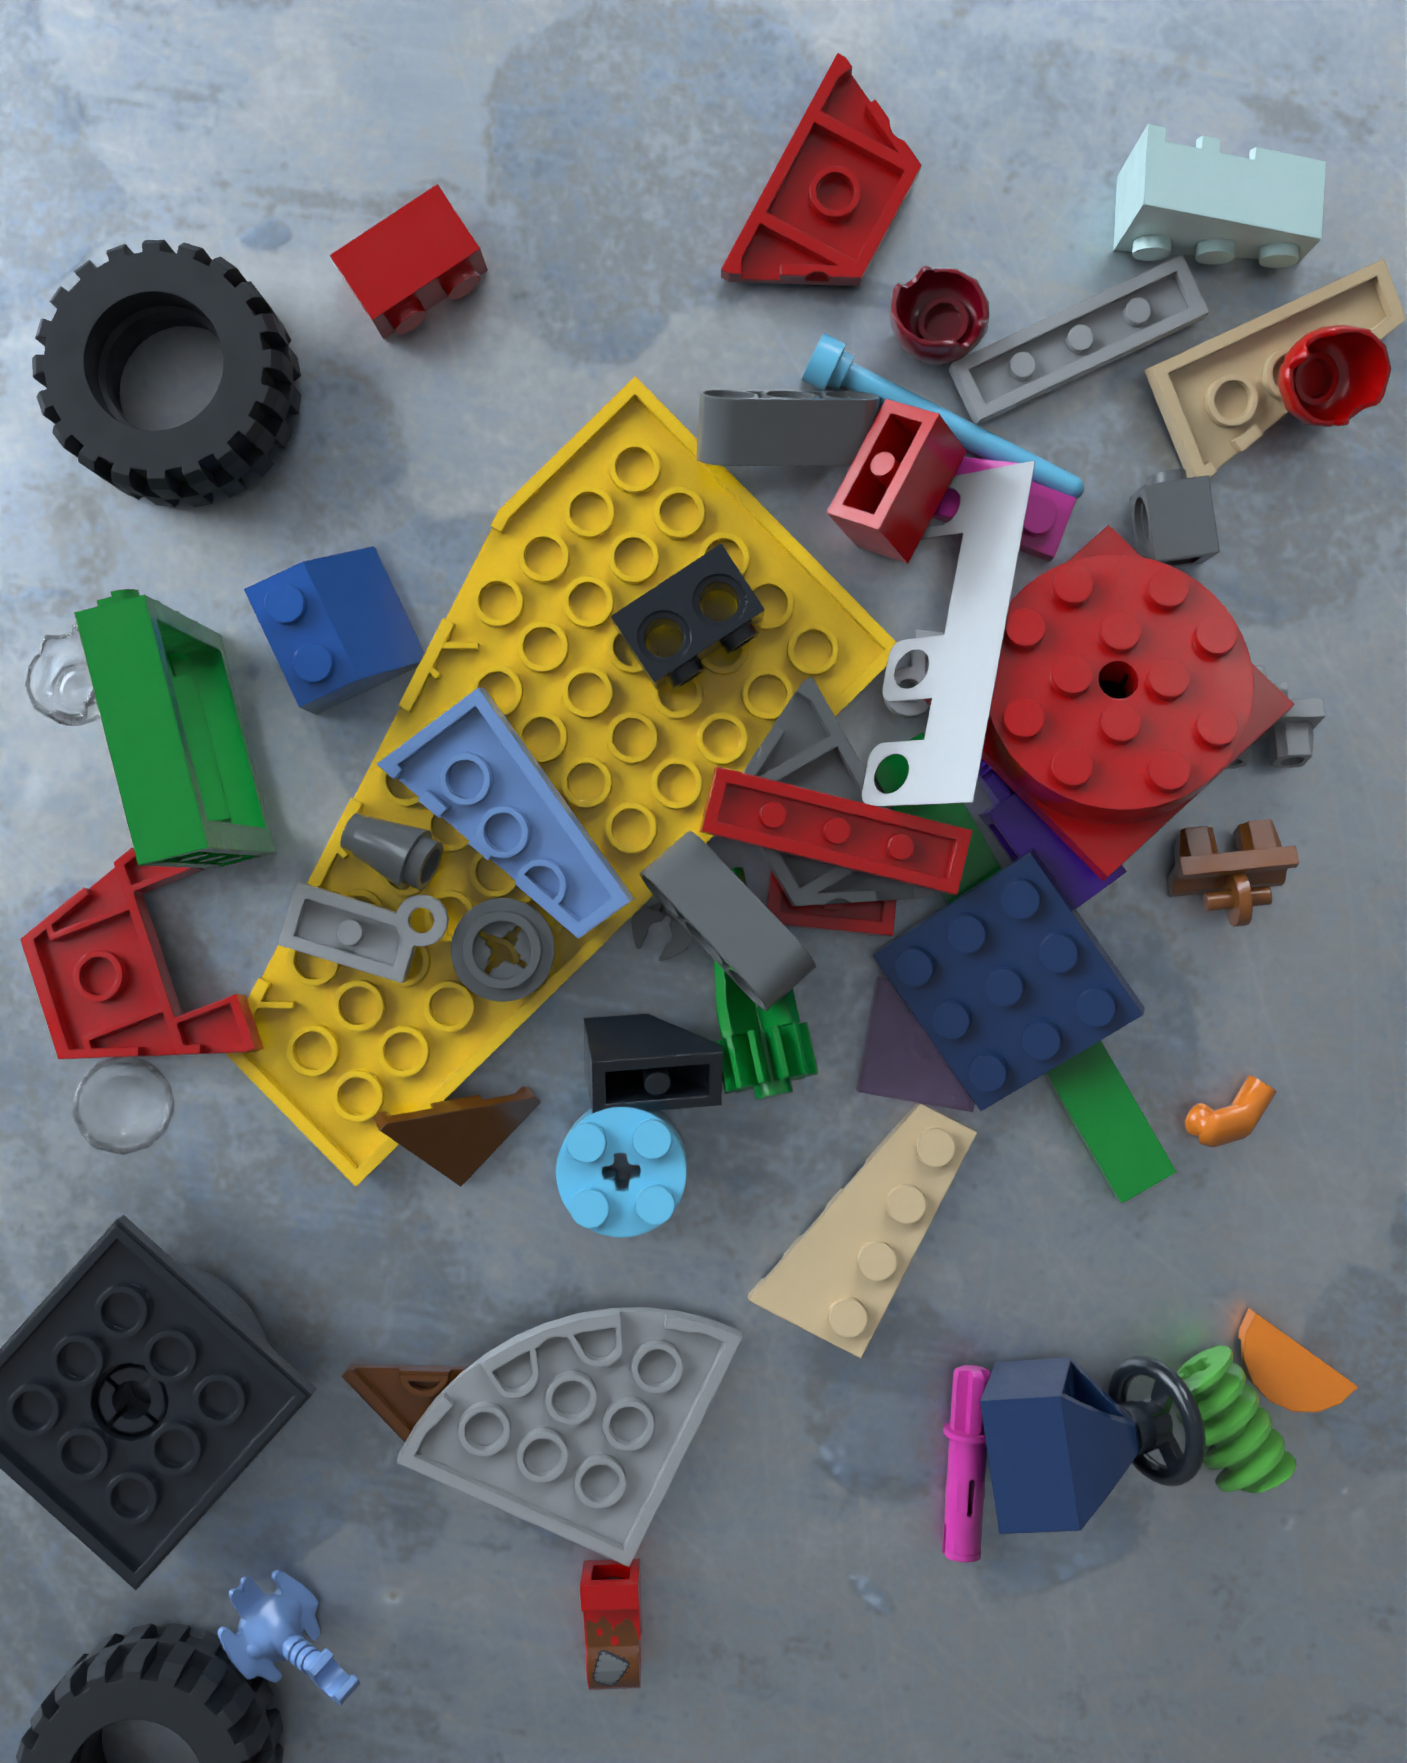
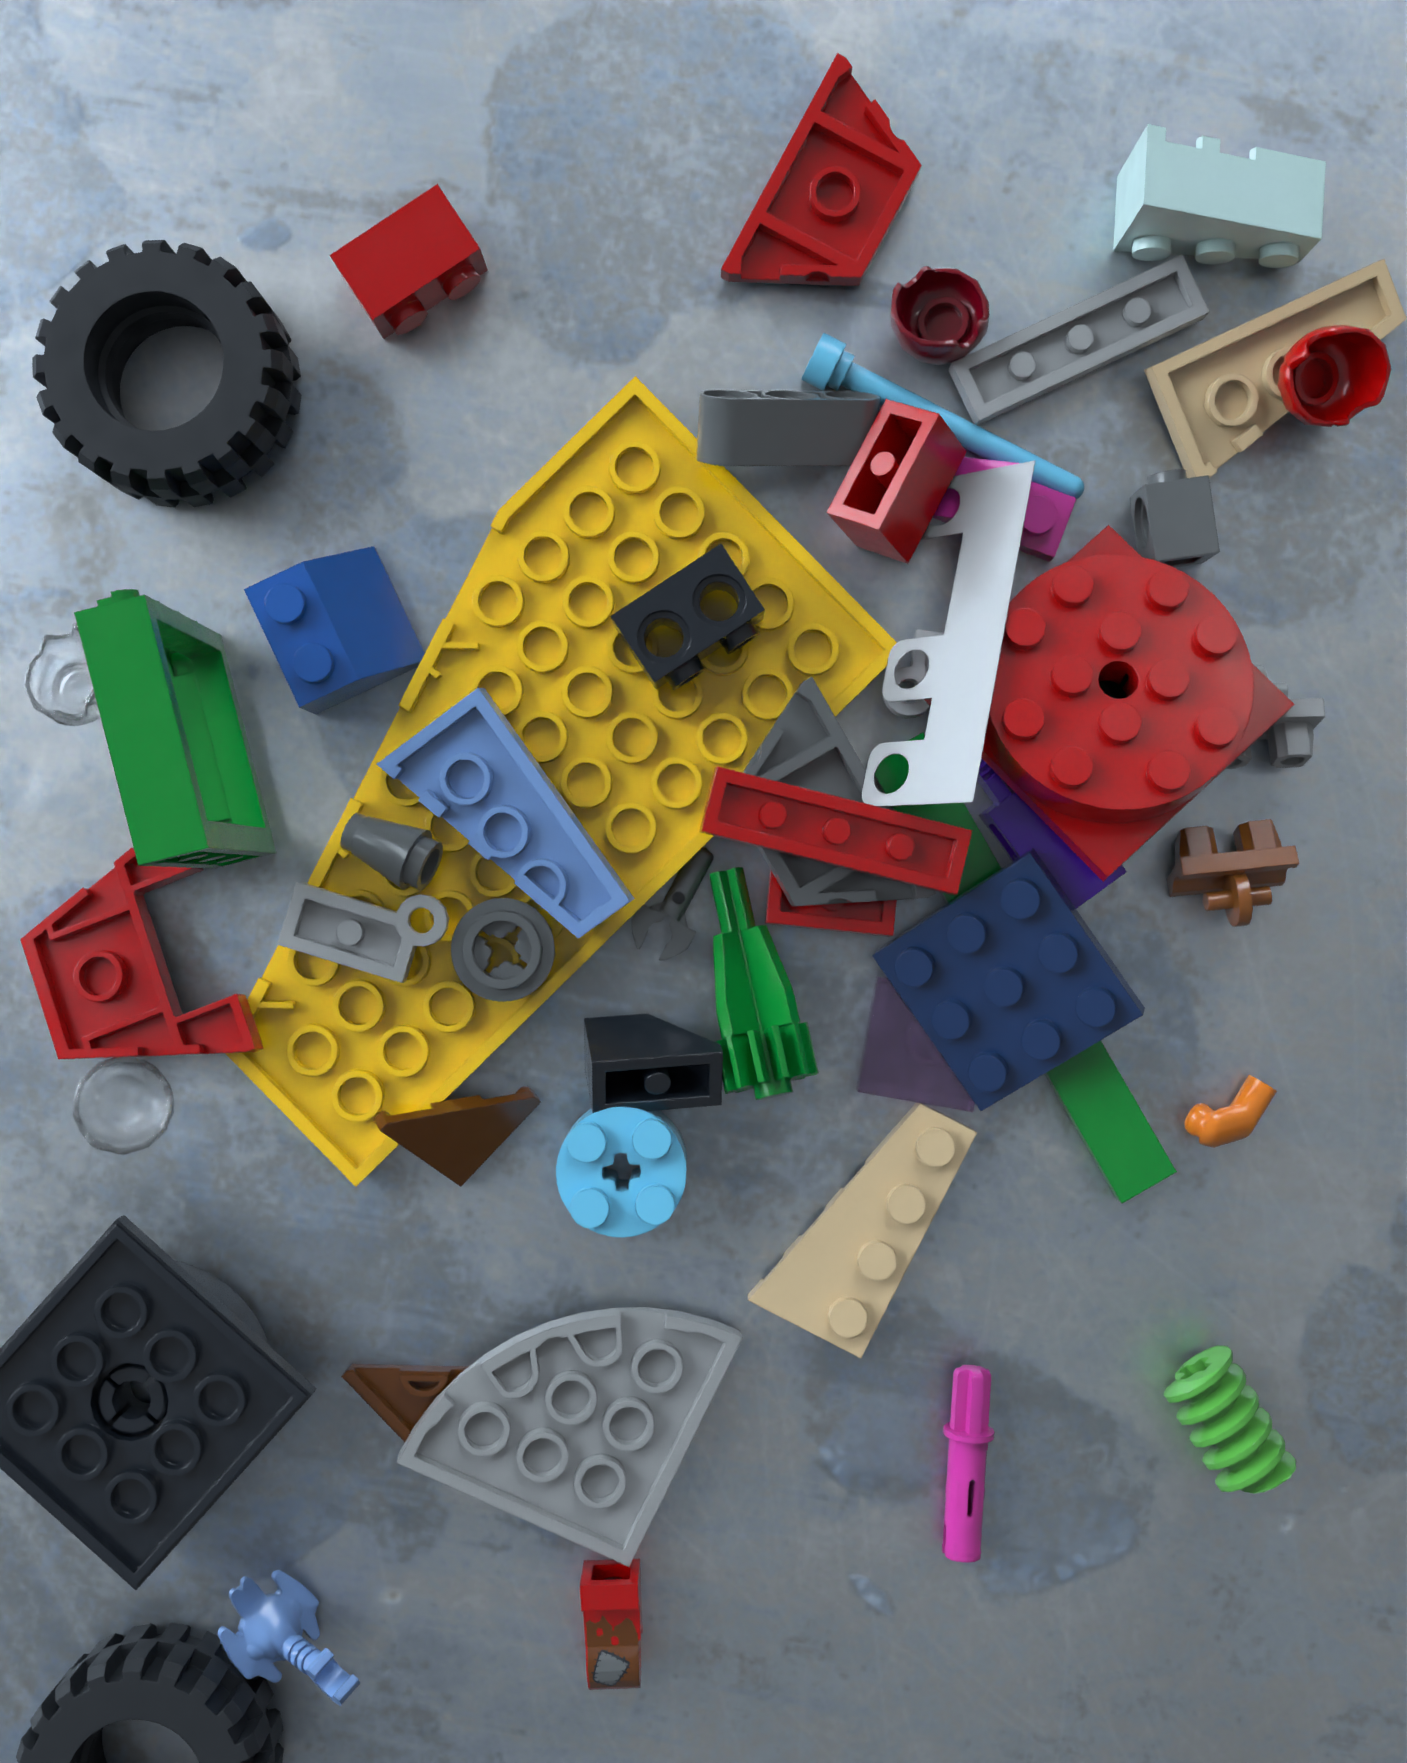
dark grey beam [639,831,816,1011] -> none
dark blue piece [980,1356,1206,1534] -> none
orange tile [1238,1308,1358,1413] -> none

